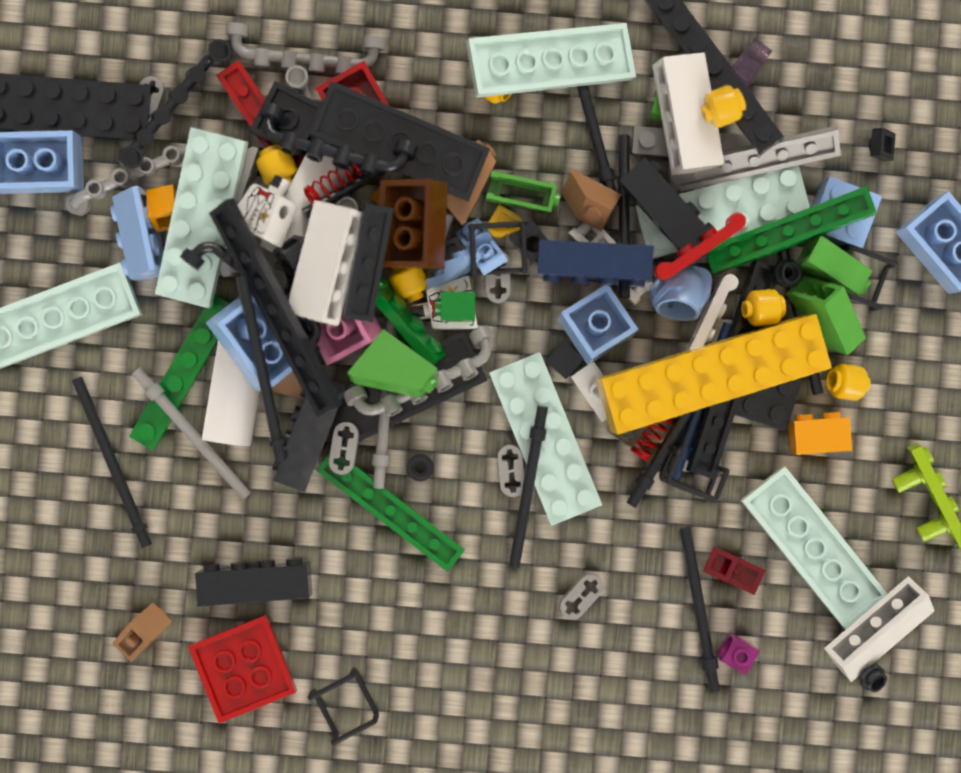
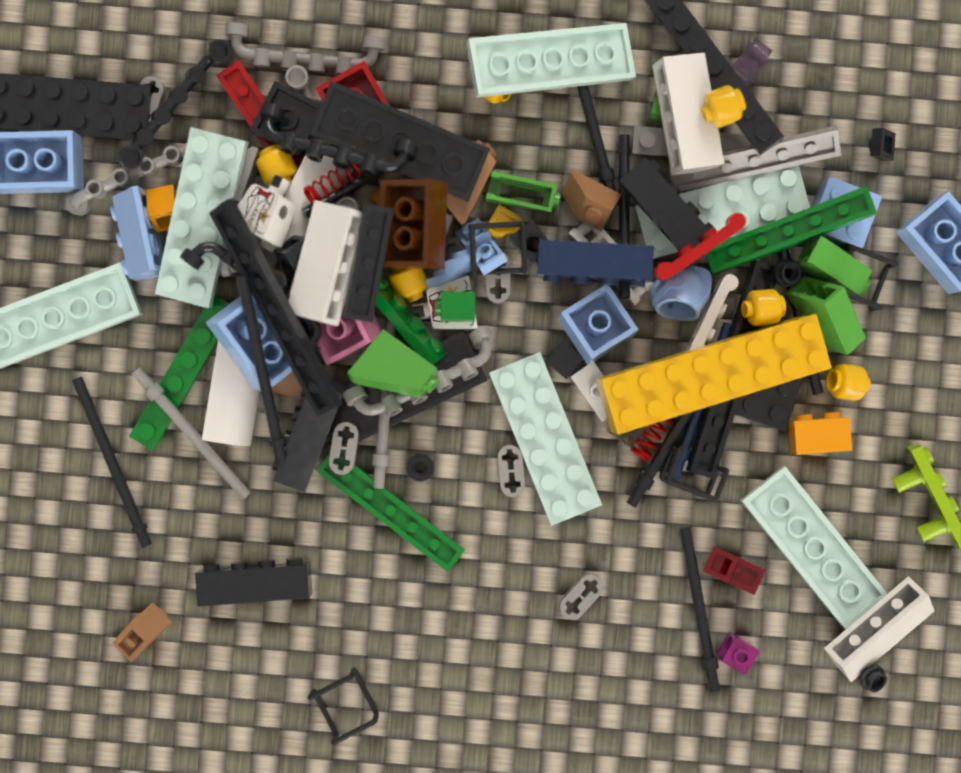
red plate [188,614,297,724] -> none
black bar [509,405,548,568] -> none

